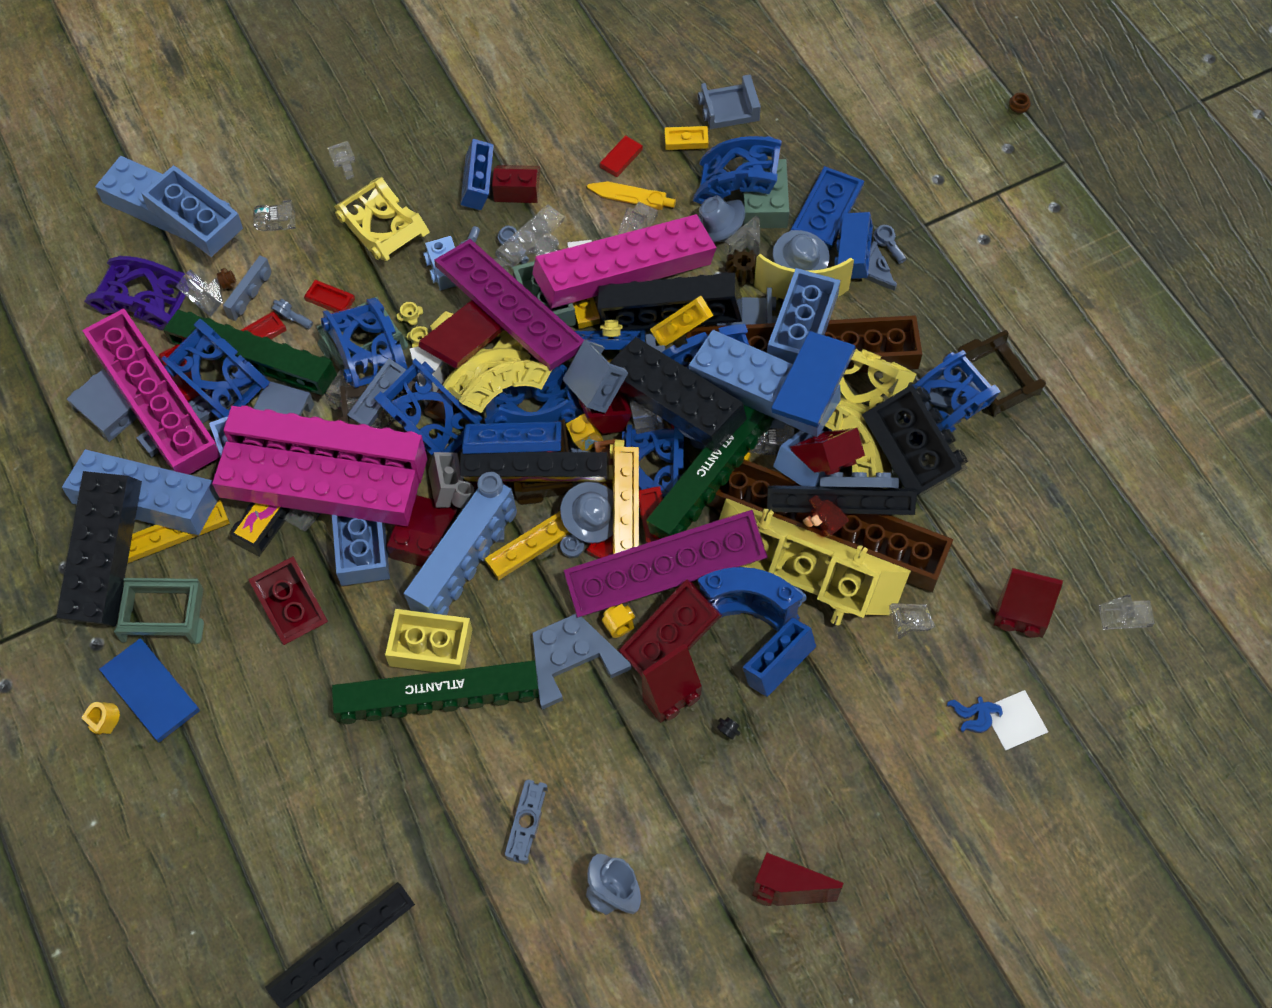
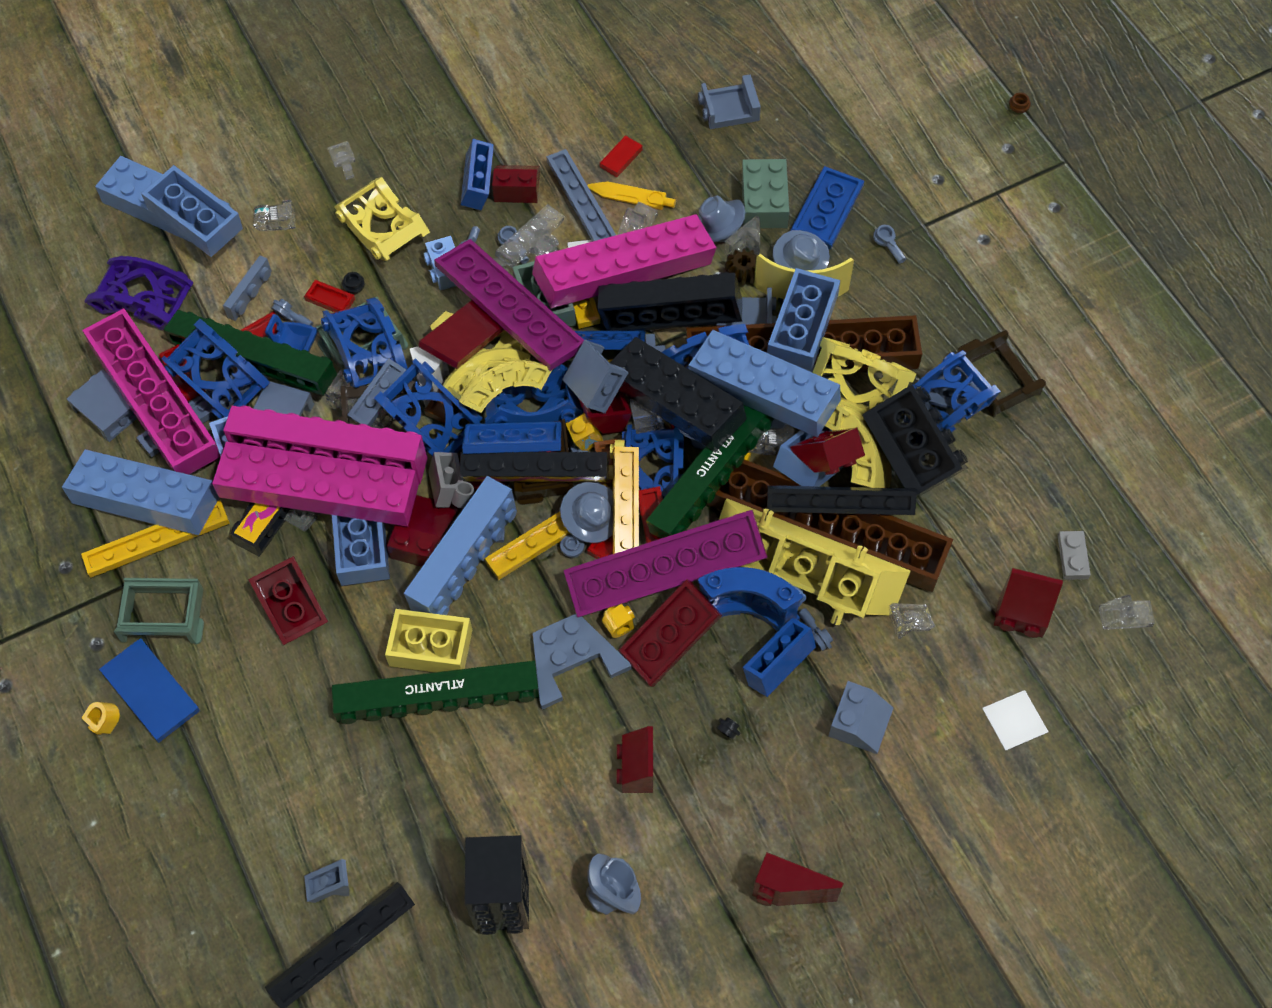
black brick [56,471,142,626] -> none
clear slope [176,269,223,317] -> none
reddish brown plate [217,268,237,290] -> none
light yellow plate [397,302,423,325] -> none
light yellow plate [407,326,428,348] -> none
sand blue tile [478,472,503,498] -> none
sand blue piece [505,780,548,864] -> none
light yellow plate [600,320,623,337] -> none
dark red slope [642,644,702,723] -> none
yellow plate [650,296,714,346] -> none
yellow plate [665,126,709,150] -> none
blue fence [693,136,782,204] -> none
blue tile [771,331,855,428] -> none
clear red piece [803,495,850,537] -> none
sand blue plate [820,472,899,488] -> none
blue brick [835,212,873,279] -> none
sand blue tile [864,241,897,291] -> none
blue piece [947,696,1003,733] -> none
none -> blue piece [265,314,318,352]
none -> sand blue slope [304,859,349,903]
none -> black plate [342,272,365,294]
none -> black brick [465,835,529,935]
none -> sand blue plate [546,149,616,242]
none -> dark red slope [617,726,653,793]
none -> sand blue plate [799,608,833,651]
none -> sand blue slope [828,681,894,754]
none -> light grey plate [1058,531,1091,580]

